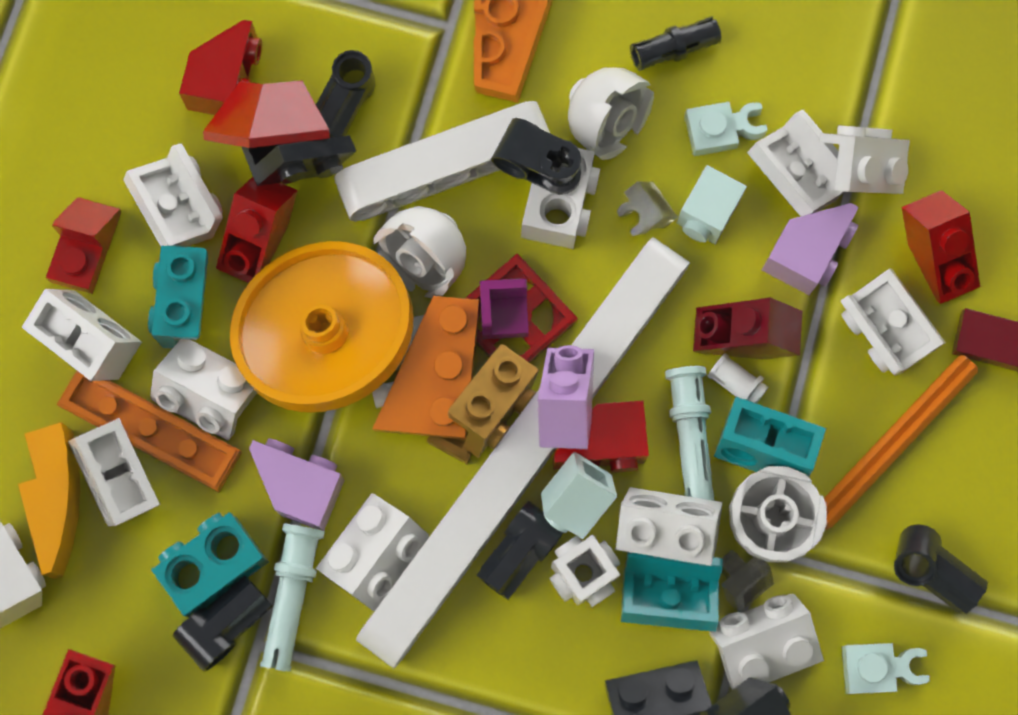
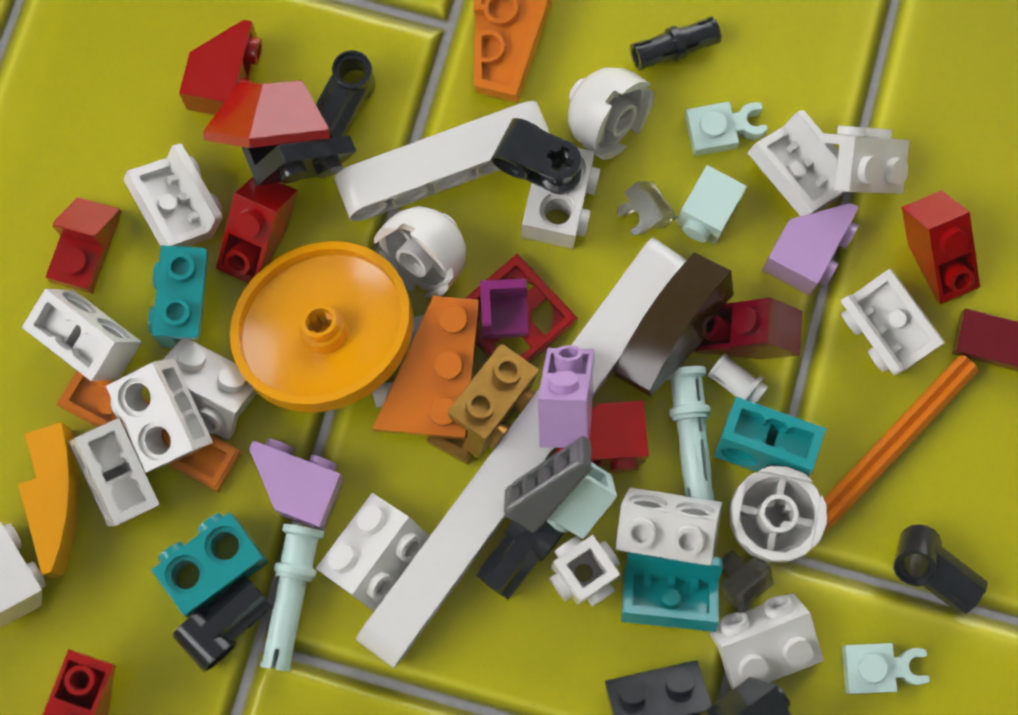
none -> white brick [106,358,213,473]
none -> dark grey slope [504,436,592,533]
none -> dark brown slope [613,252,734,396]

